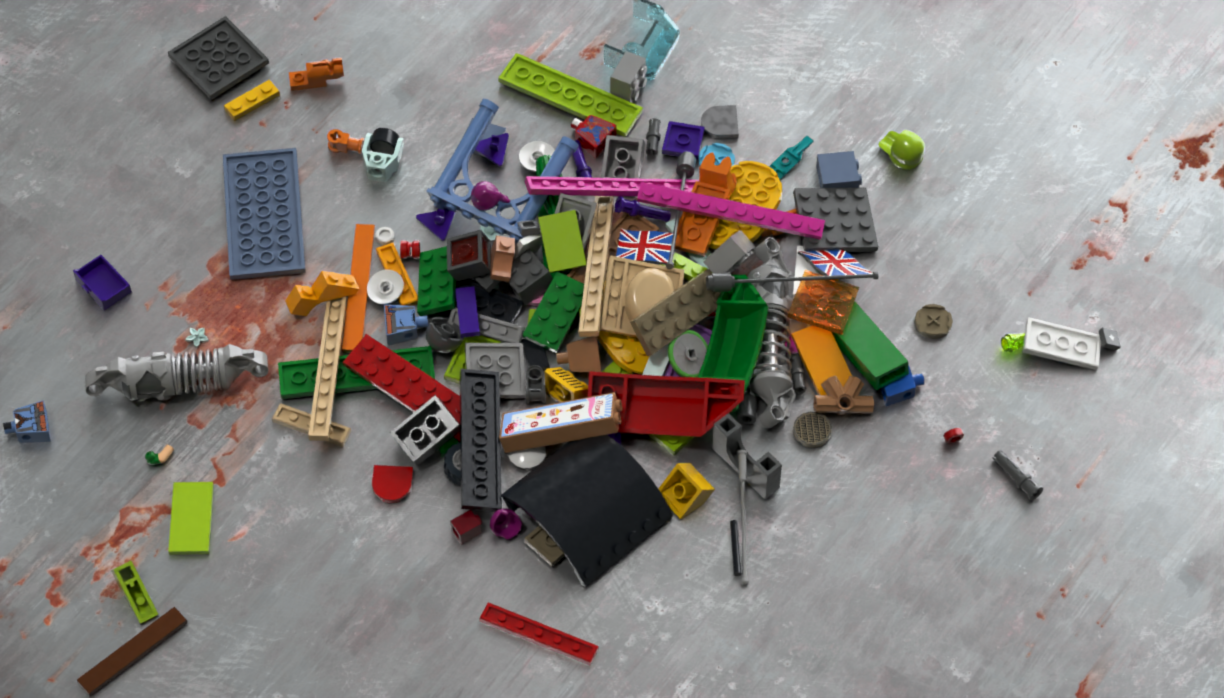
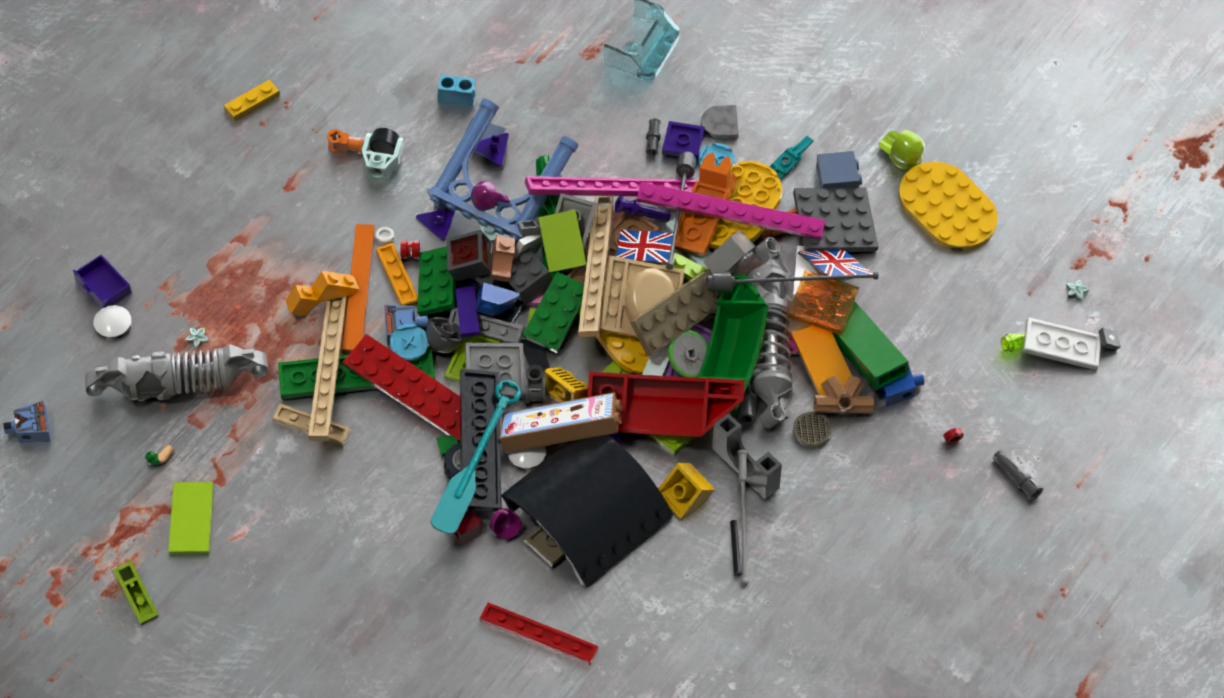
reddish brown tile [77,606,188,696] -> none
dark grey plate [168,16,269,100] -> none
sand blue plate [223,148,306,280] -> none
orange plate [289,58,344,91] -> none
white dish [367,270,404,305] -> none
red tile [372,465,413,503] -> none
dark grey brick [390,395,461,466] -> none
lime plate [498,53,643,137] -> none
white dish [519,141,555,172] -> none
medium nougat torso [556,336,602,372] -> none
red torso [571,115,617,159] -> none
dark purple pin [572,140,592,178] -> none
light grey slope [601,135,645,178] -> none
light grey brick [610,51,647,103] -> none
dark grey pin [790,355,806,394] -> none
dark tan tile [914,304,953,339] -> none
none -> white dish [93,305,132,340]
none -> medium azure tile [390,324,428,362]
none -> teal piece [430,380,522,535]
none -> medium azure piece [437,75,476,106]
none -> blue slope [475,282,520,316]
none -> yellow plate [899,161,998,251]
none -> light aqua plant [1067,280,1089,299]

